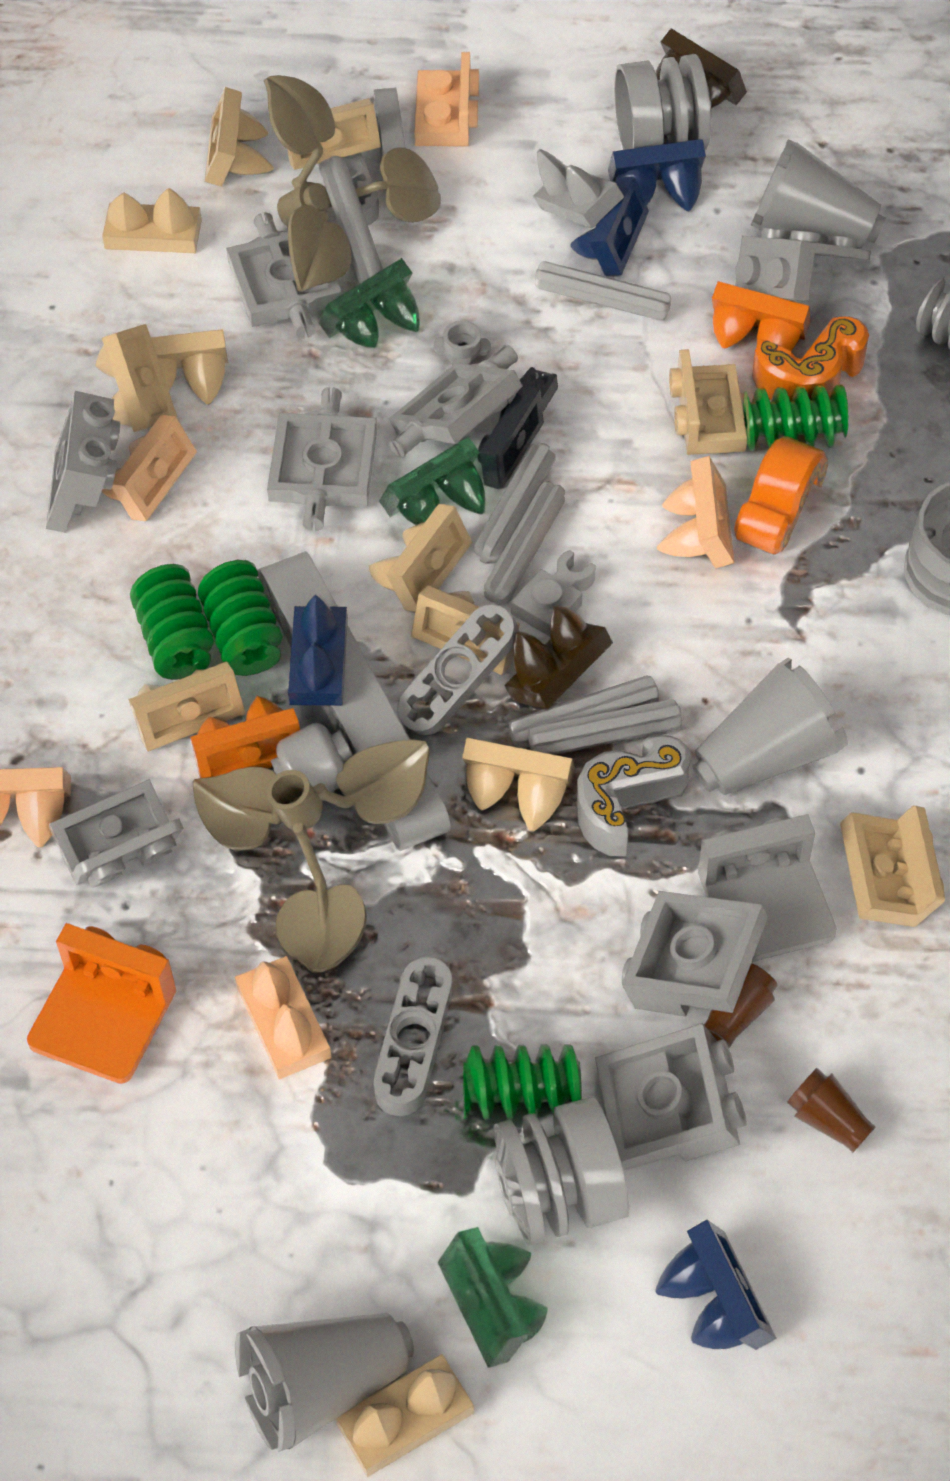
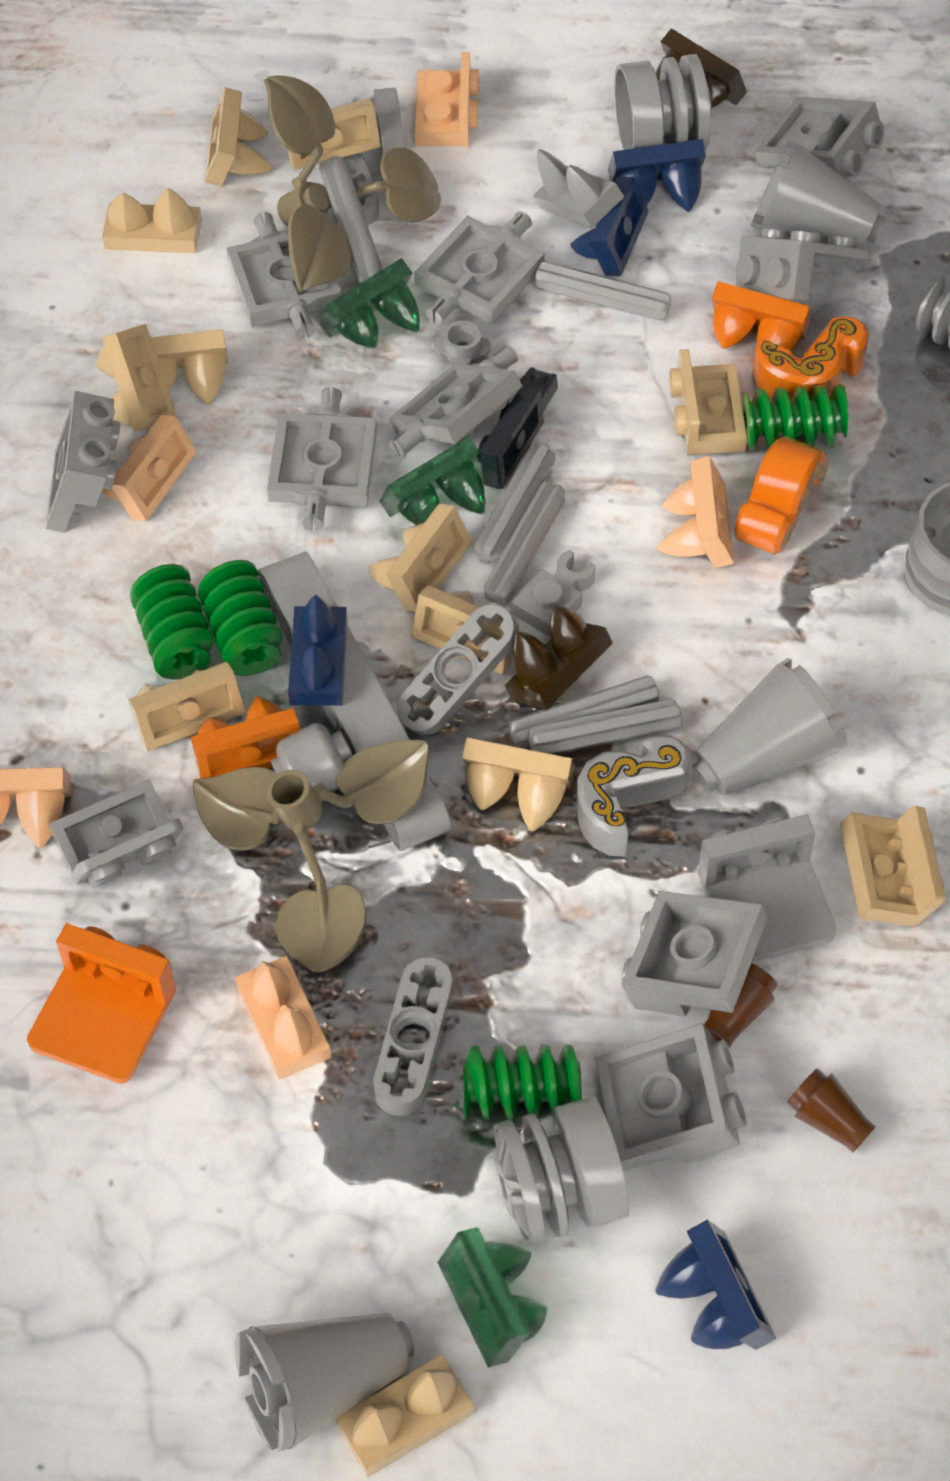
none -> light grey plate [414,211,545,325]
none -> light grey plate [754,97,885,179]

